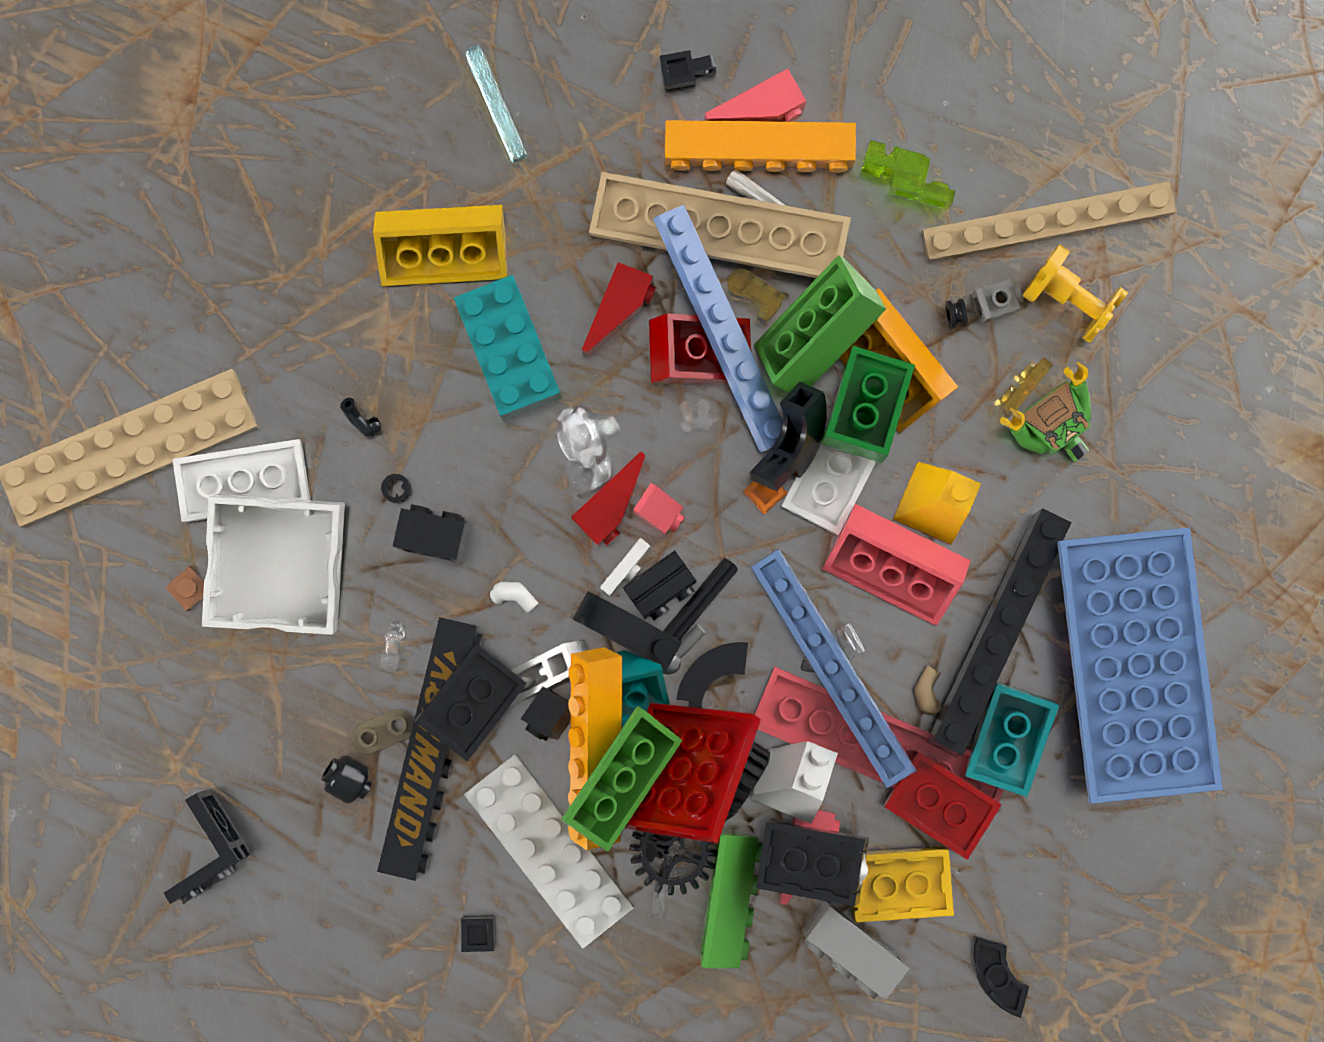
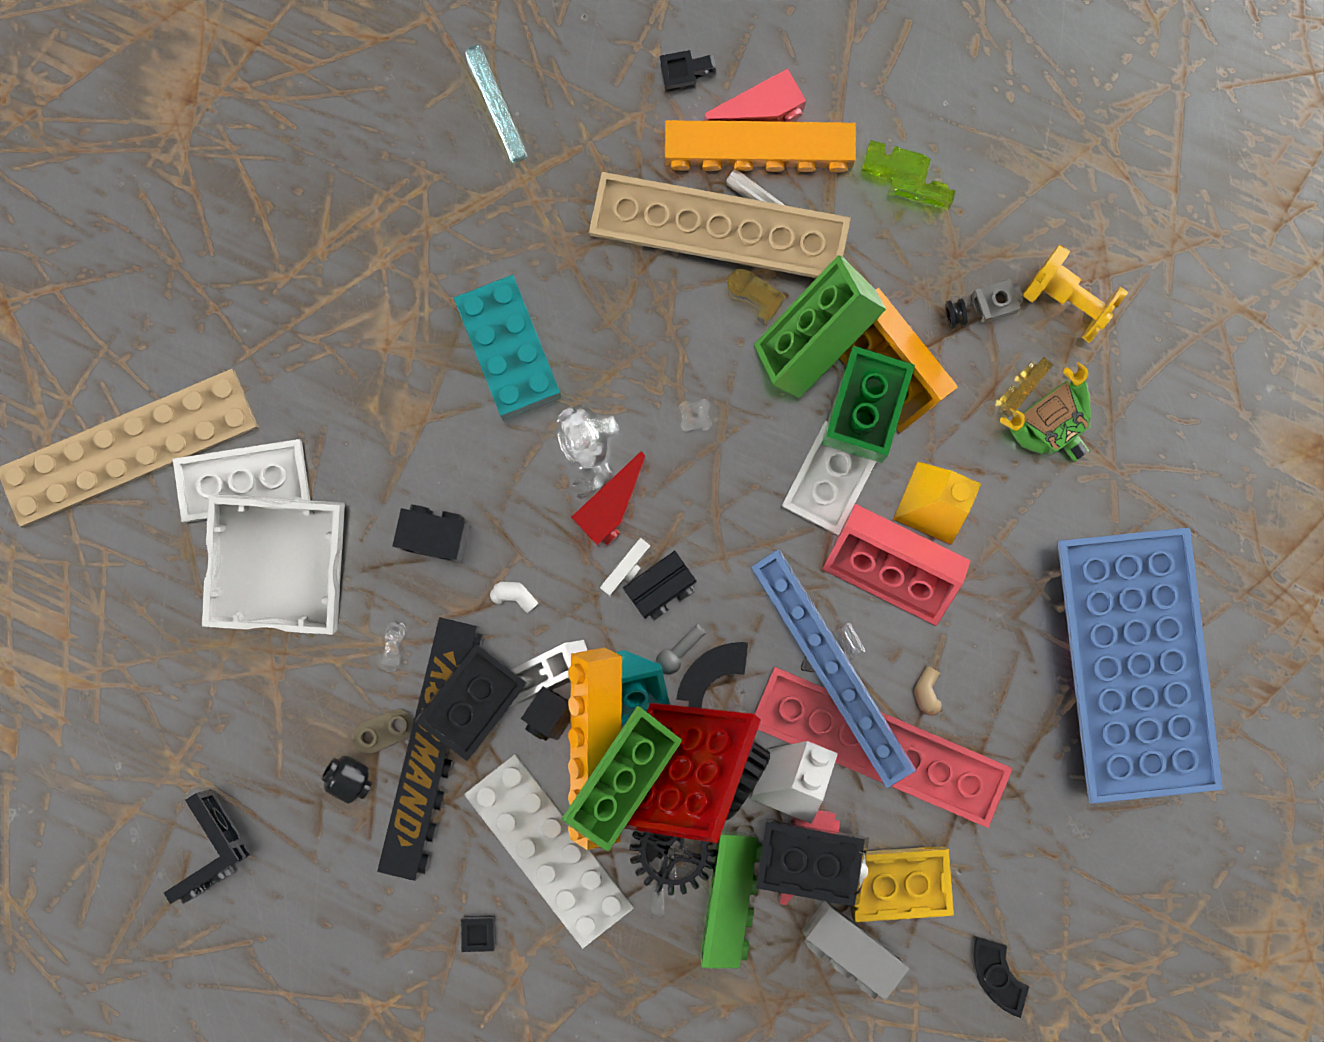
nougat plate [165,566,204,611] -> none
black arm [340,398,382,437] -> none
yellow slope [373,205,507,286] -> none
black bush [381,474,411,503] -> none
black arch [573,591,682,670] -> none
red slope [581,262,657,357] -> none
coral slope [633,483,685,535] -> none
red slope [649,313,751,384] -> none
medium blue plate [653,205,783,452] -> none
black axle [663,558,738,640] -> none
orange tile [743,481,788,515] -> none
black arch [750,382,827,492] -> none
red plate [883,751,1002,860] -> none
tan plate [922,181,1176,262] -> none
black brick [927,508,1072,757] -> none
teal slope [965,681,1059,797] -> none

